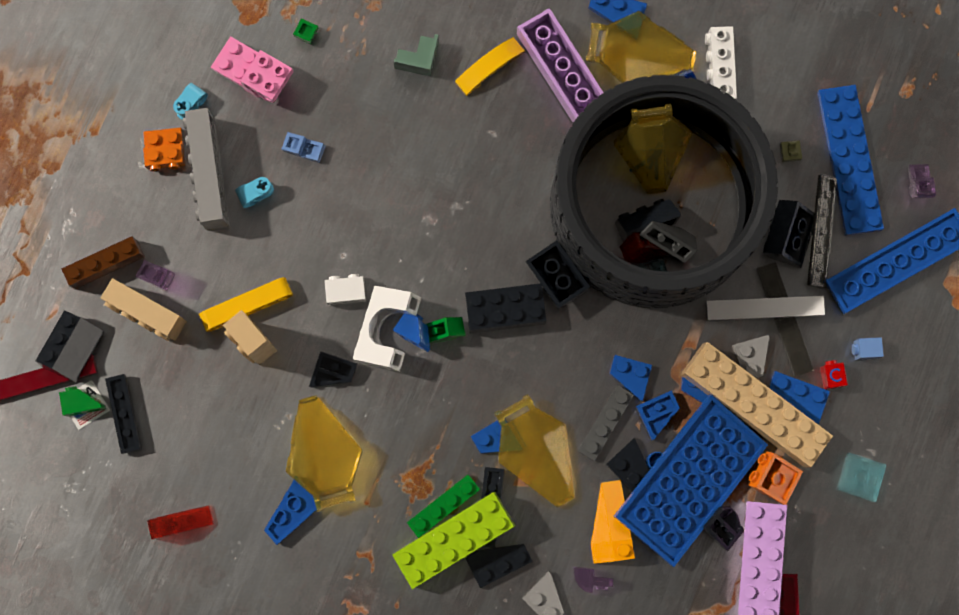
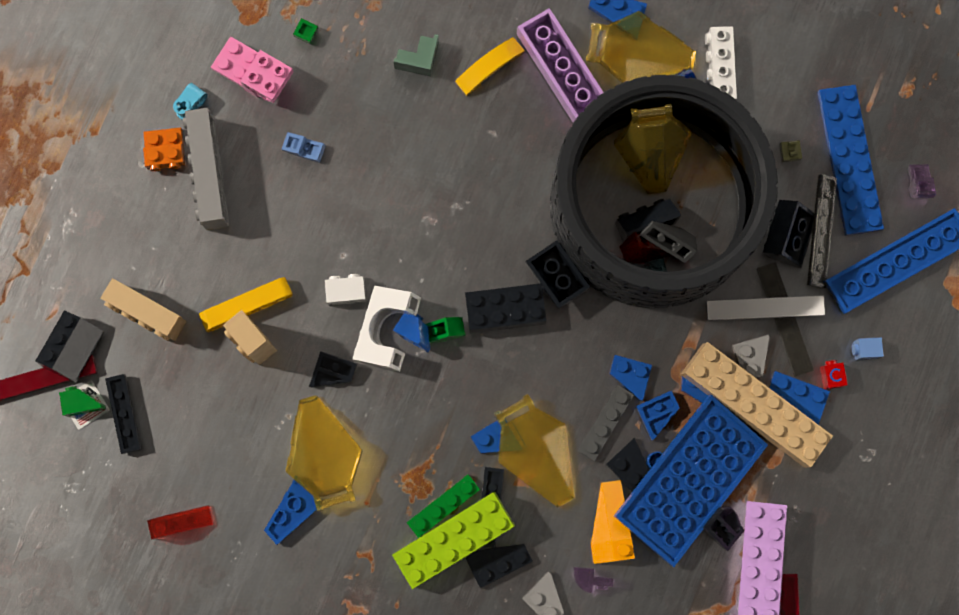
reddish brown brick [61,236,145,289] -> none
clear purple brick [135,260,176,292] -> none
medium azure piece [235,177,274,208] -> none
orange plate [749,451,803,505] -> none
clear light blue plate [837,453,886,502] -> none

